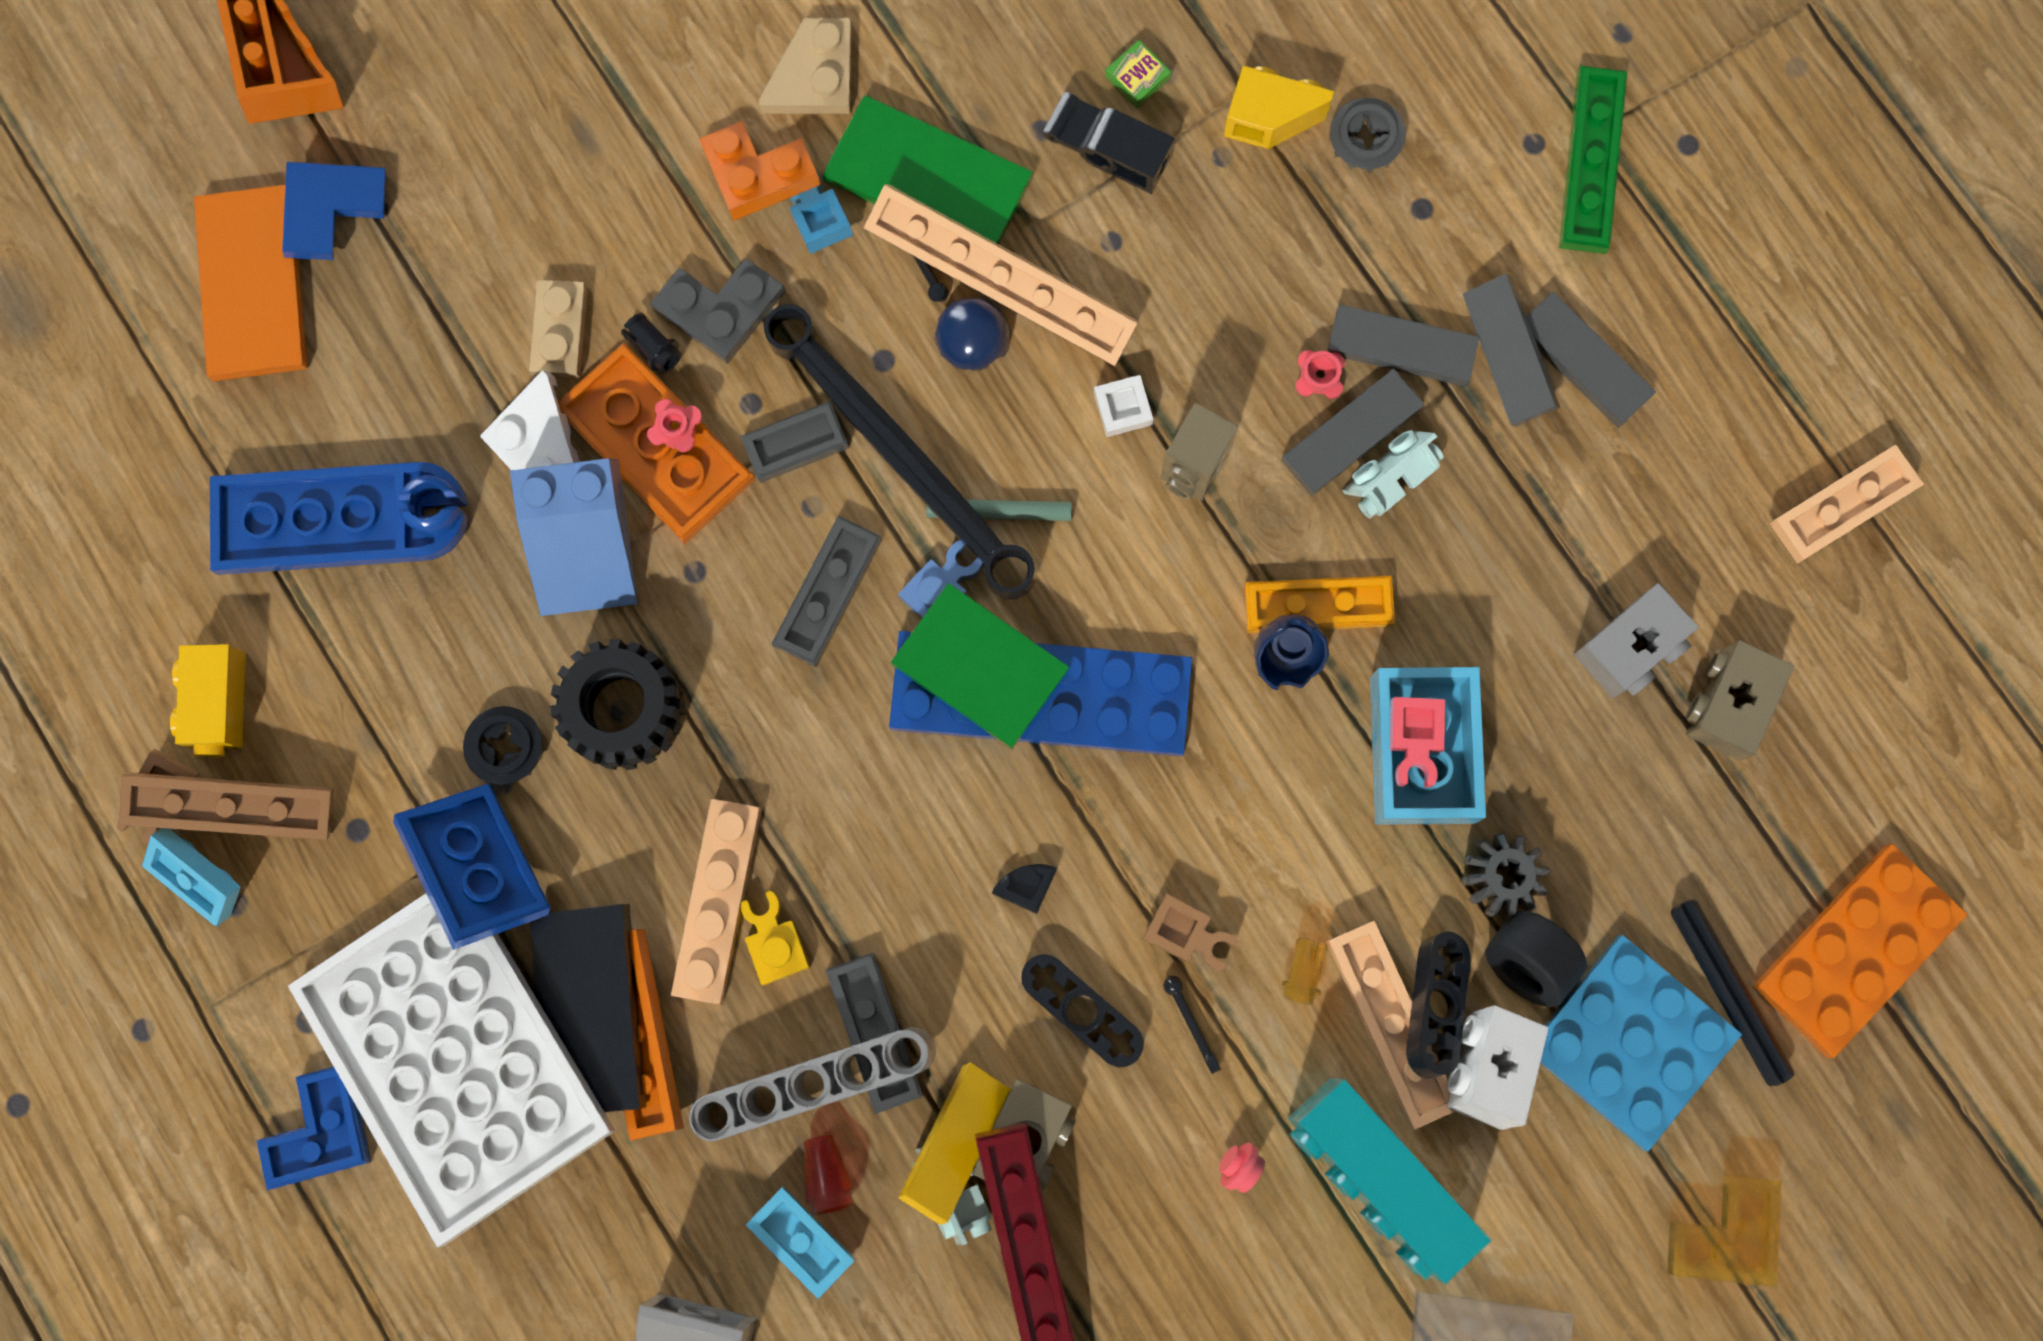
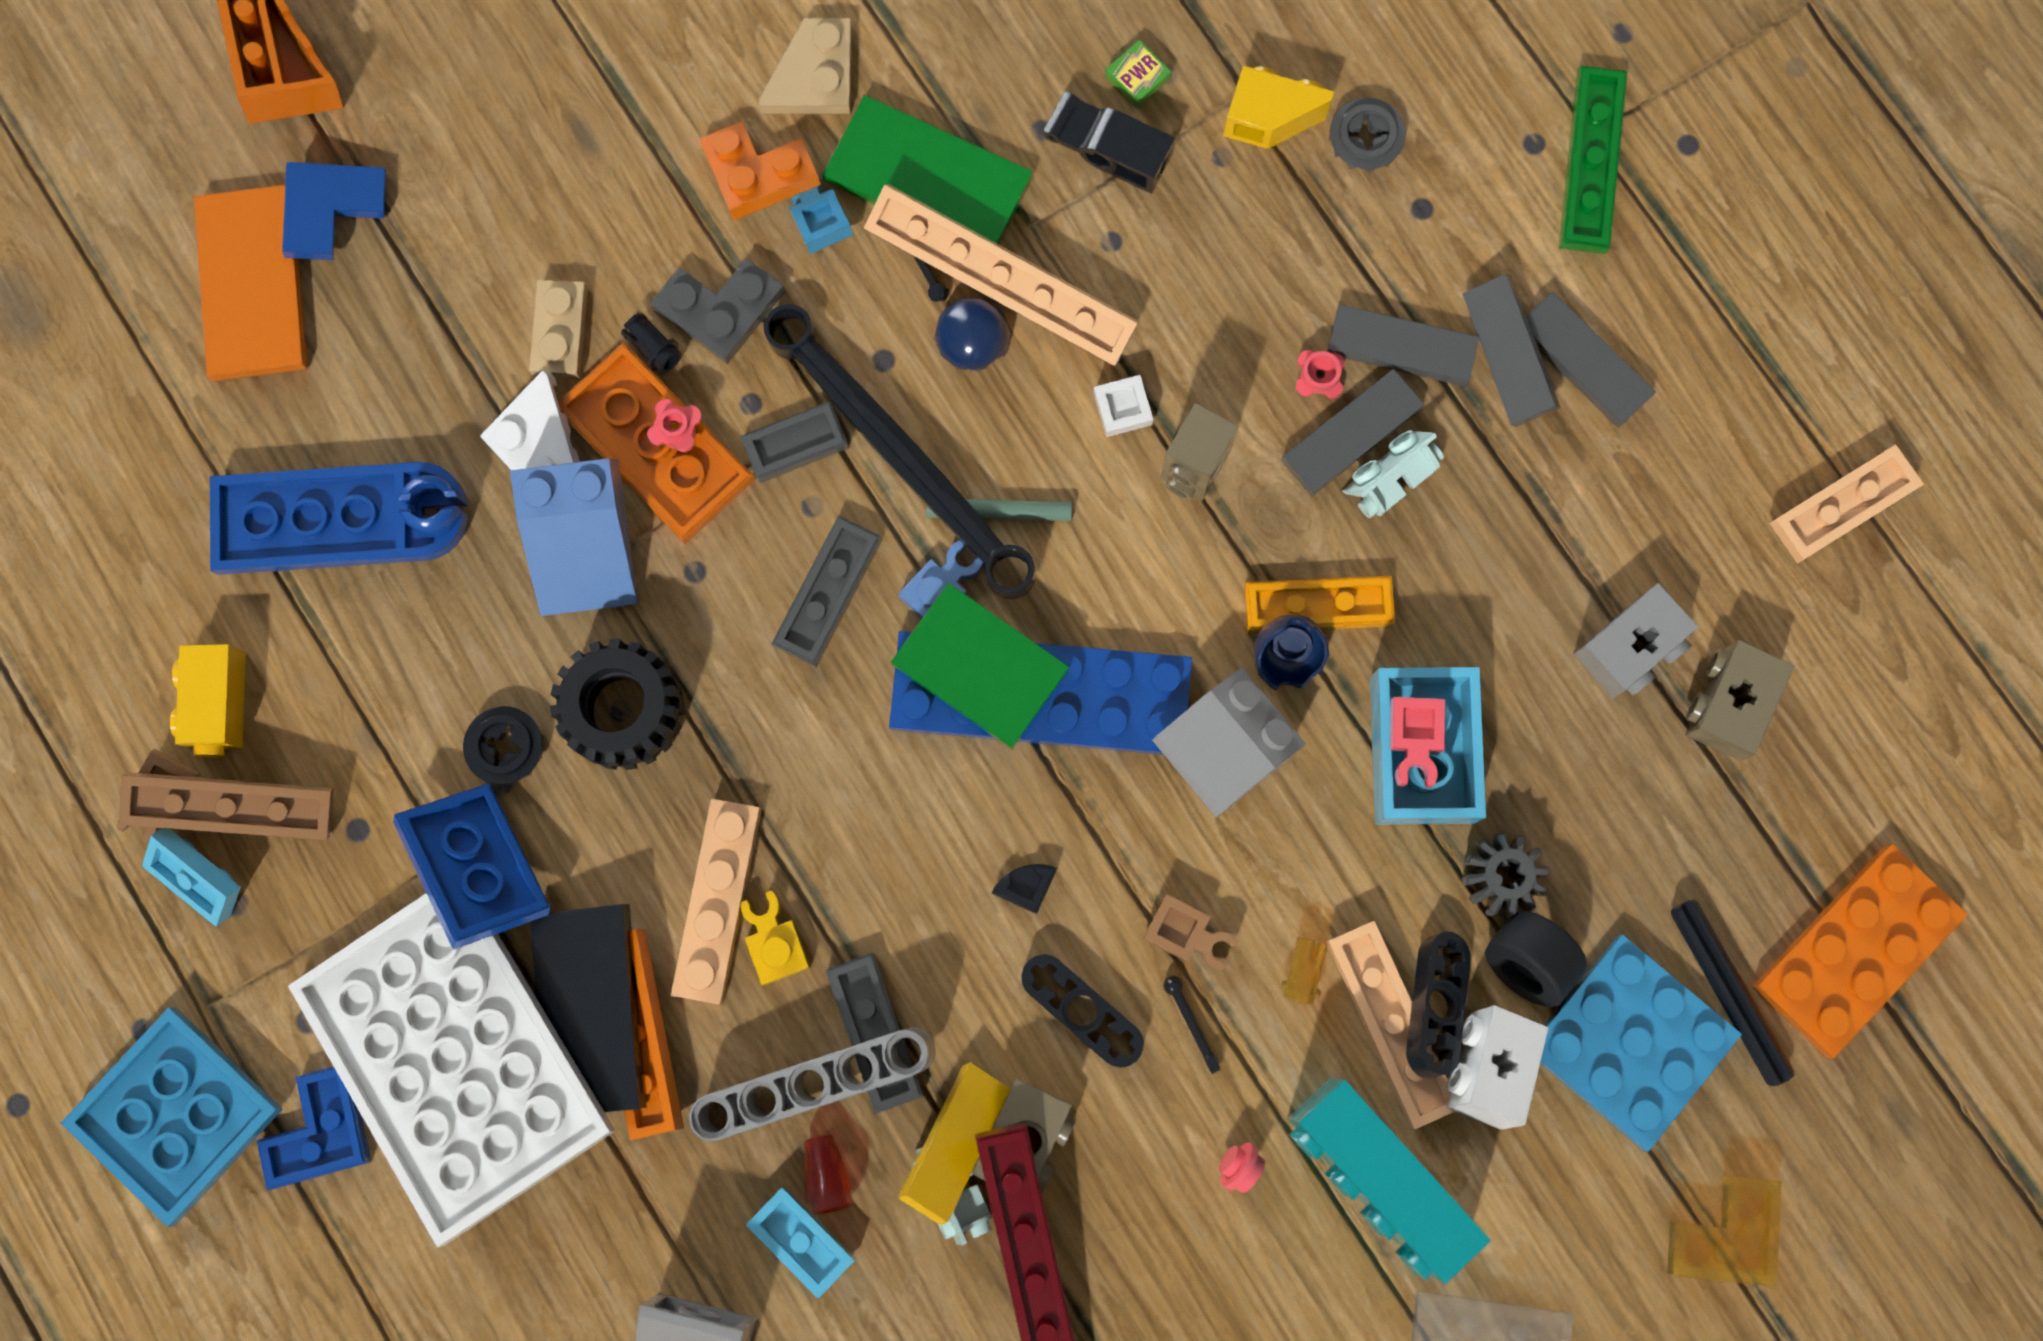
none -> dark azure plate [60,1007,282,1227]
none -> light grey slope [1152,667,1306,817]

